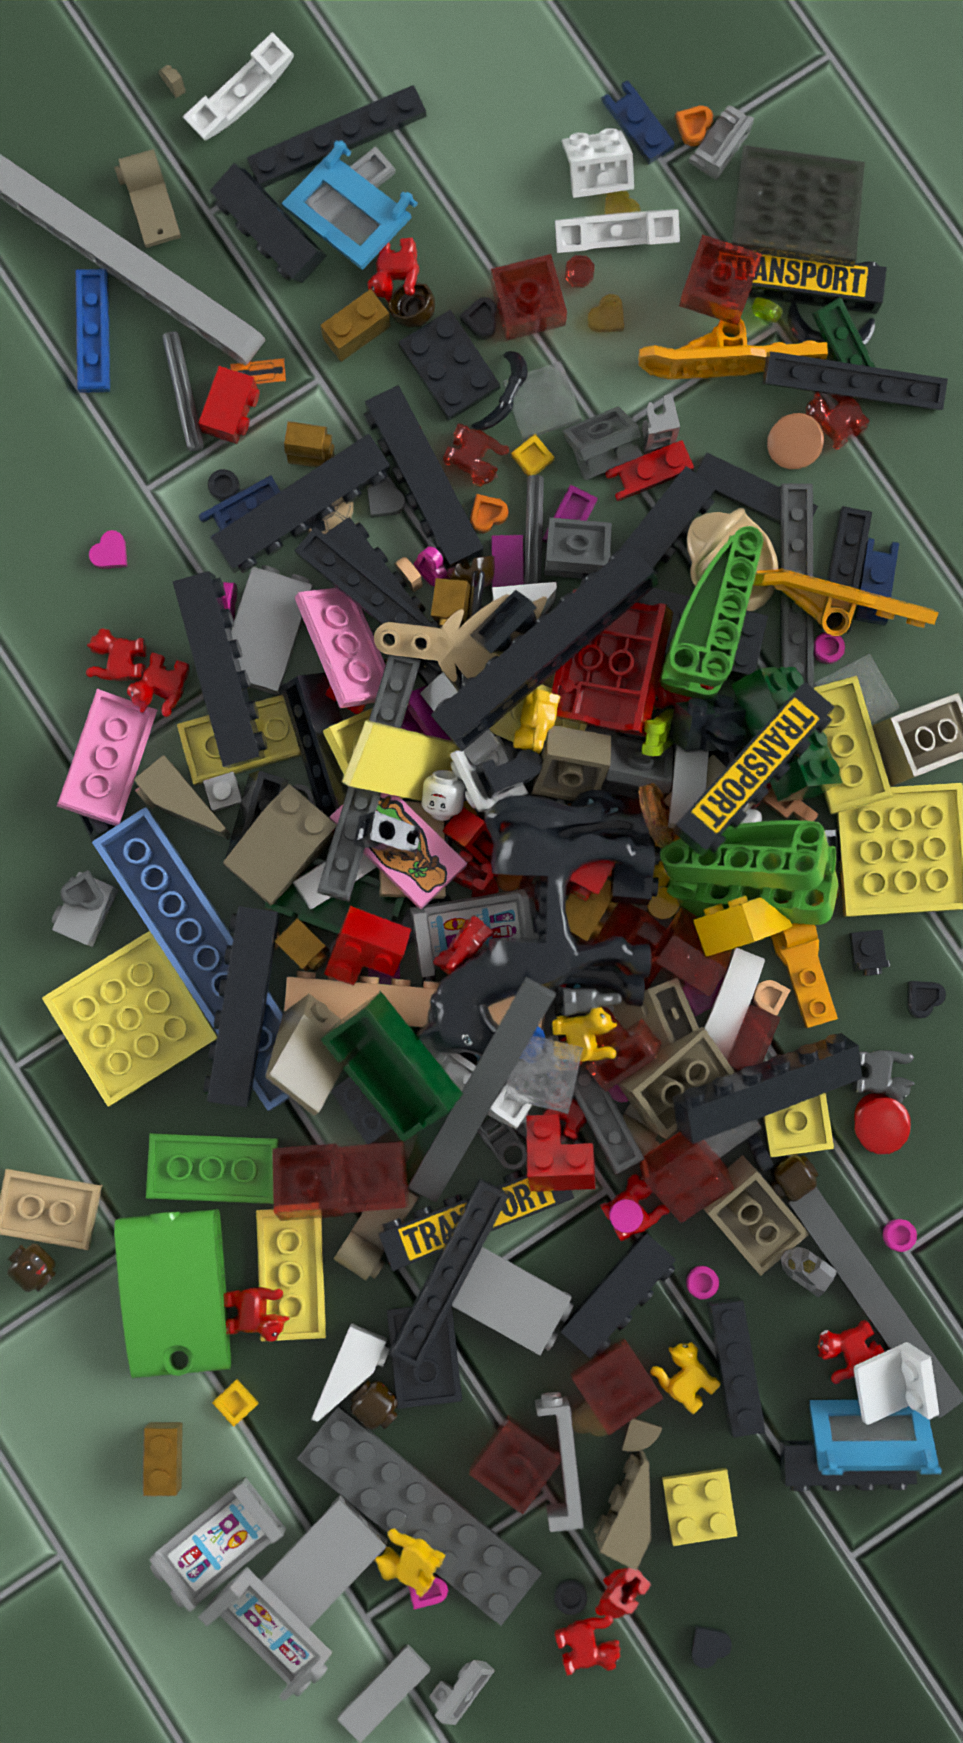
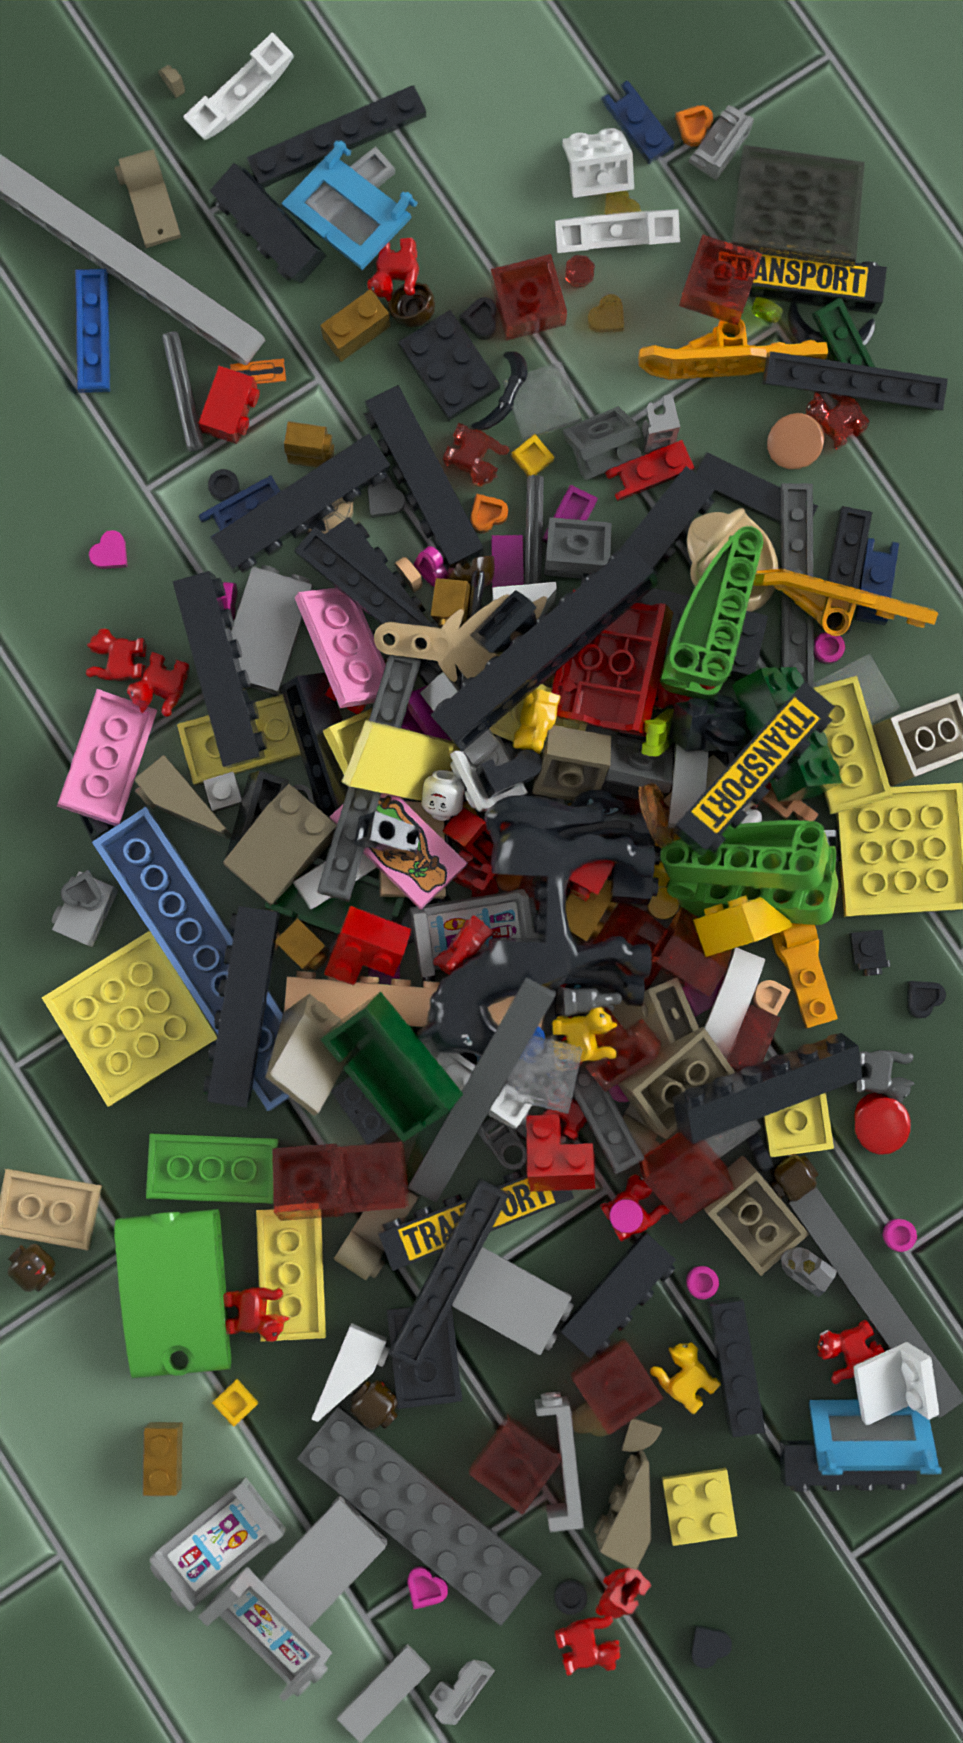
yellow animal [374,1528,446,1597] -> none

